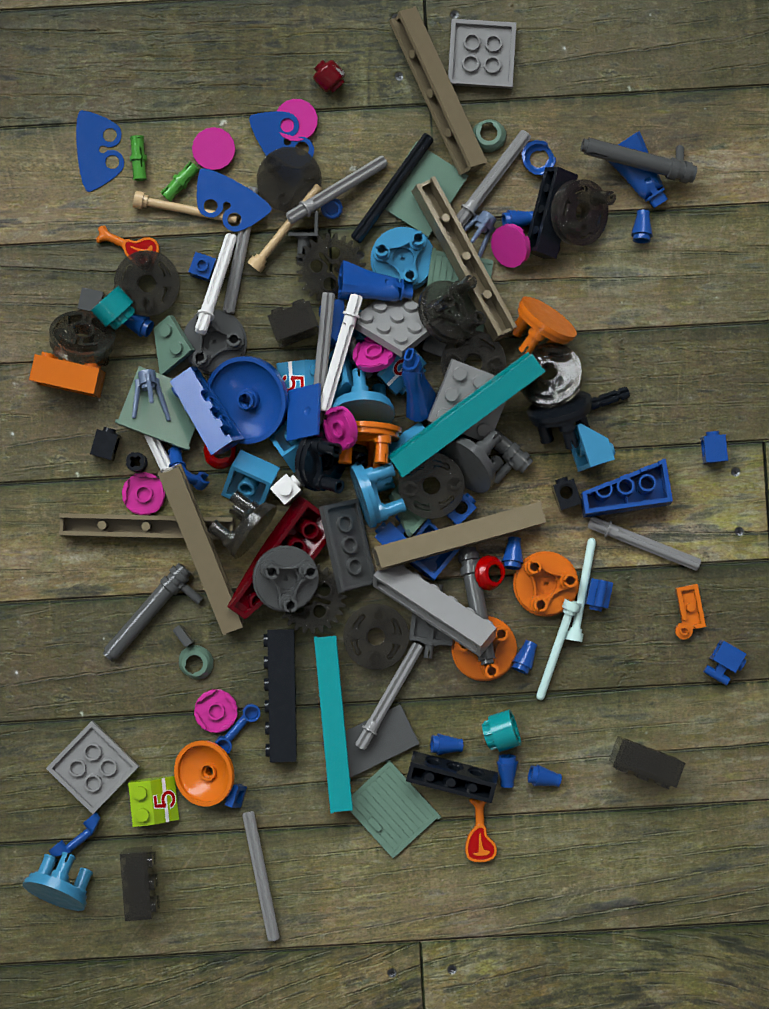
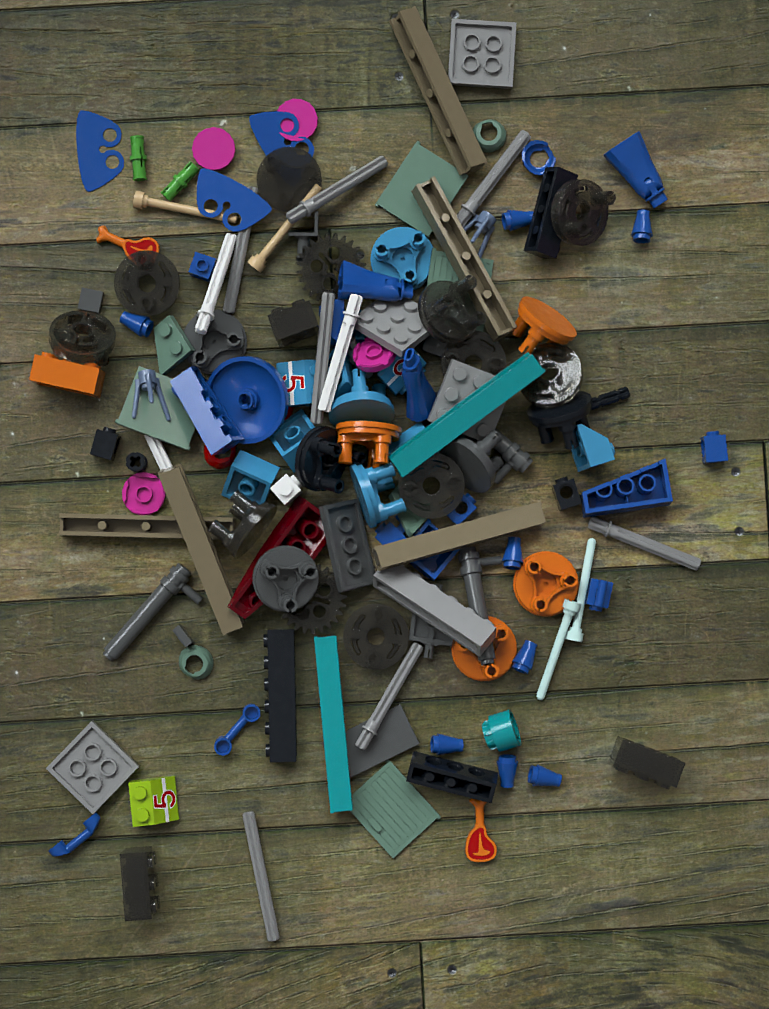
dark azure piece [23,852,93,911] -> none
teal piece [91,285,135,329] -> none
blue piece [168,446,210,490] -> none
orange dish [174,740,235,807] -> none
dark pink tile [194,689,238,733] -> none
blue tile [225,784,247,808] -> none
blue piece [286,383,321,442] -> none
dark red head [313,60,345,93] -> none
blue plate [321,198,343,219] -> none
dark pink tile [323,406,358,450] -> none
black axle [351,133,433,243] -> none
red piece [475,555,505,591] -> none
dark pink tile [491,224,531,268] -> none
dark grey cylinder [580,137,697,184] -> none
orange hinge [675,584,706,640] -> none
blue brick [703,640,746,685] -> none

